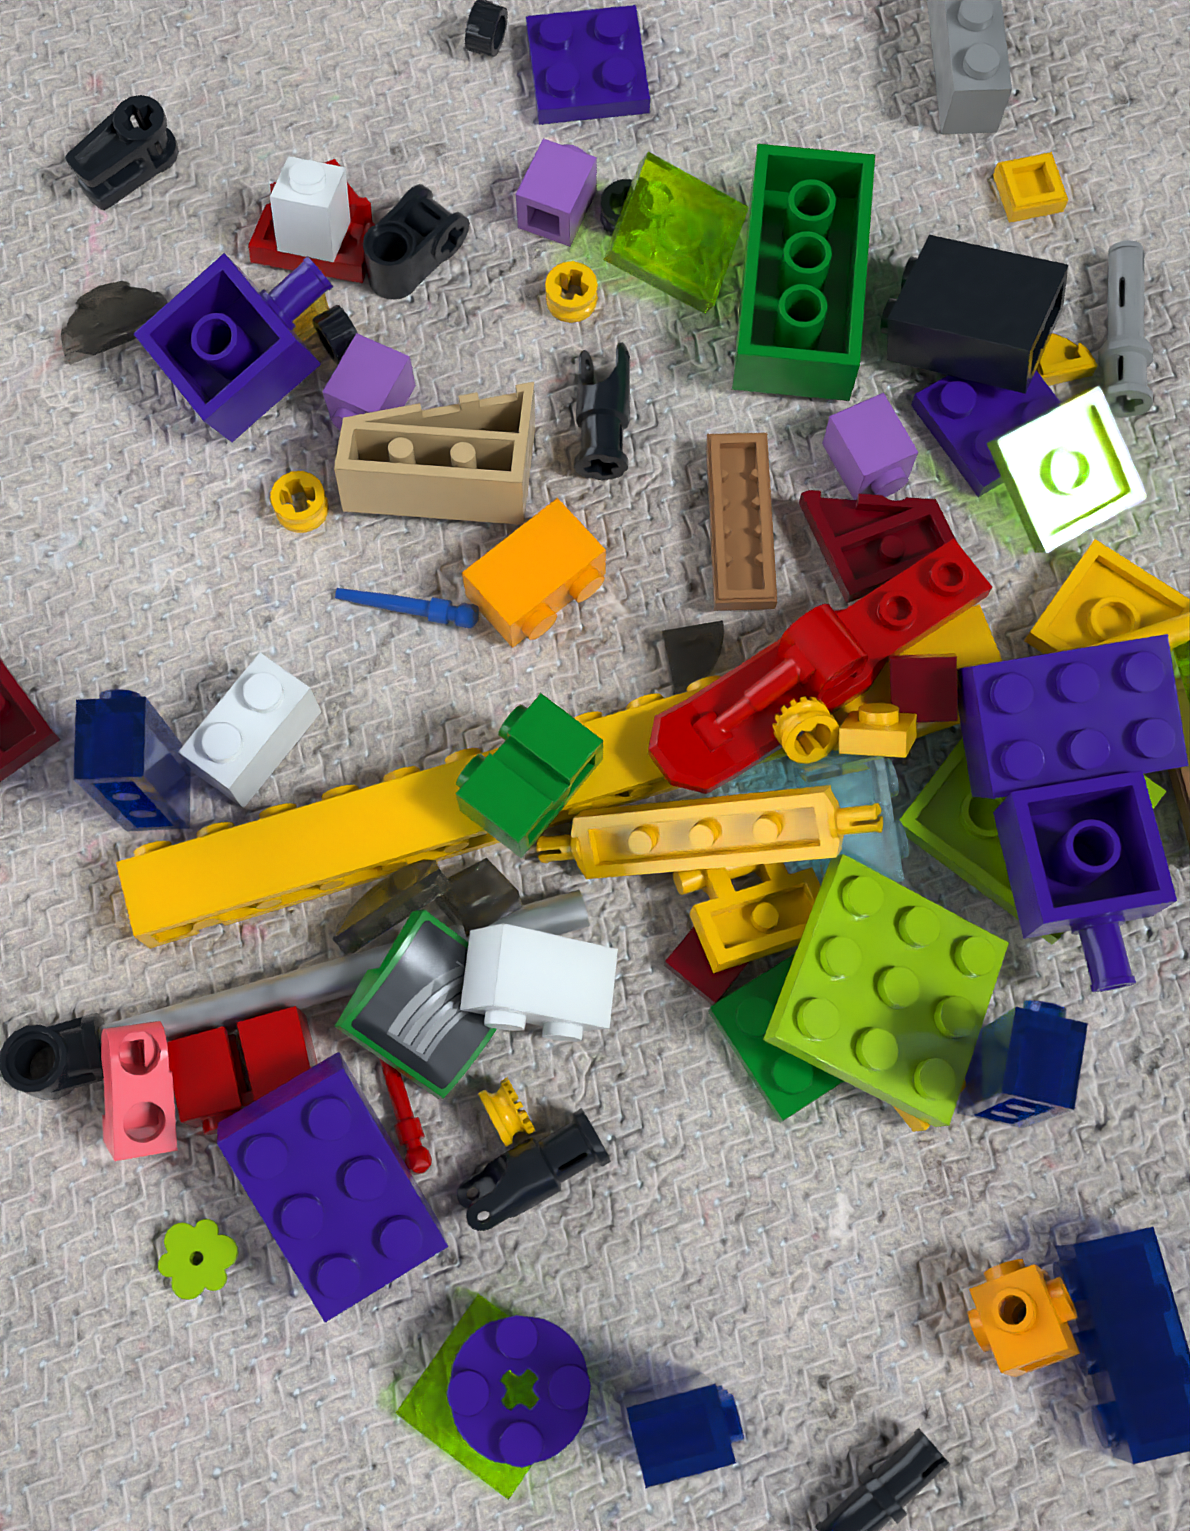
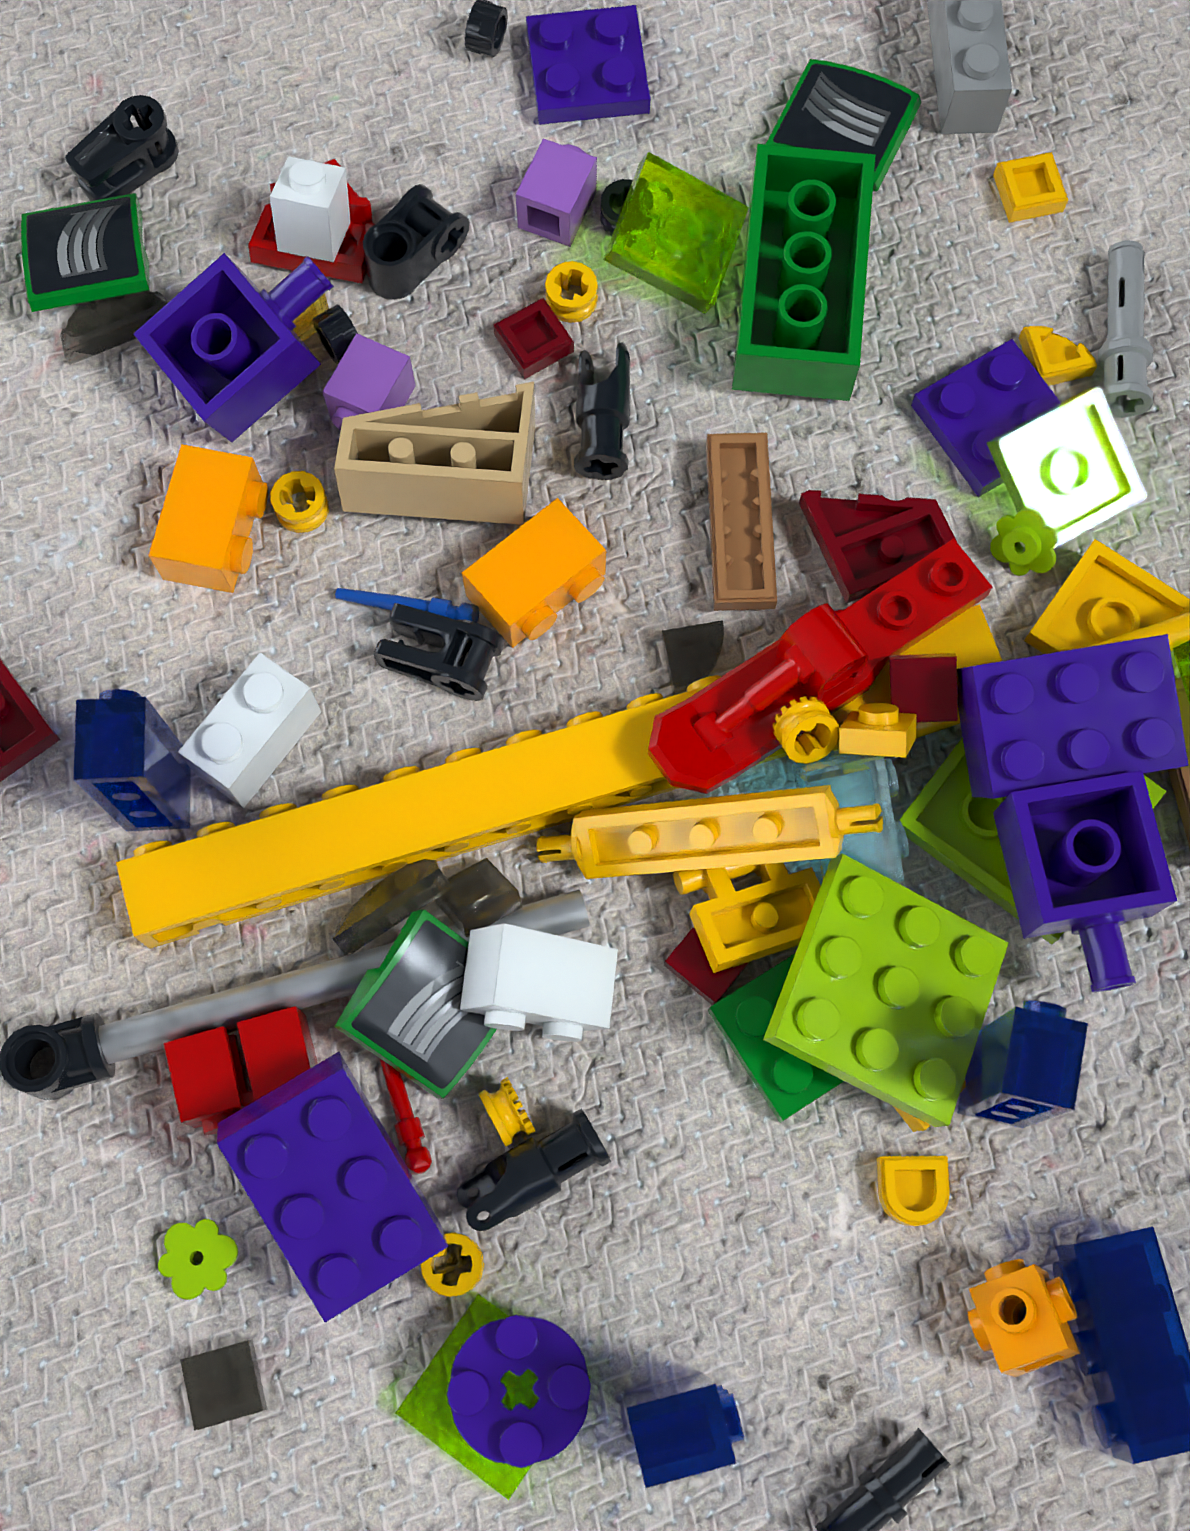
coral leg [101,1021,177,1161] -> none
green brick [455,693,603,858] -> none
medium lavender brick [822,392,918,500] -> none
black brick [880,235,1069,394] -> none
none -> slope [21,193,150,312]
none -> light orange brick [148,444,268,593]
none -> clear smoke tile [180,1339,267,1431]
none -> black piece [373,603,505,701]
none -> yellow bush [421,1233,484,1297]
none -> dark red tile [493,297,574,380]
none -> slope [766,59,922,192]
none -> yellow tile [876,1156,950,1226]
none -> lime plant [990,507,1059,576]

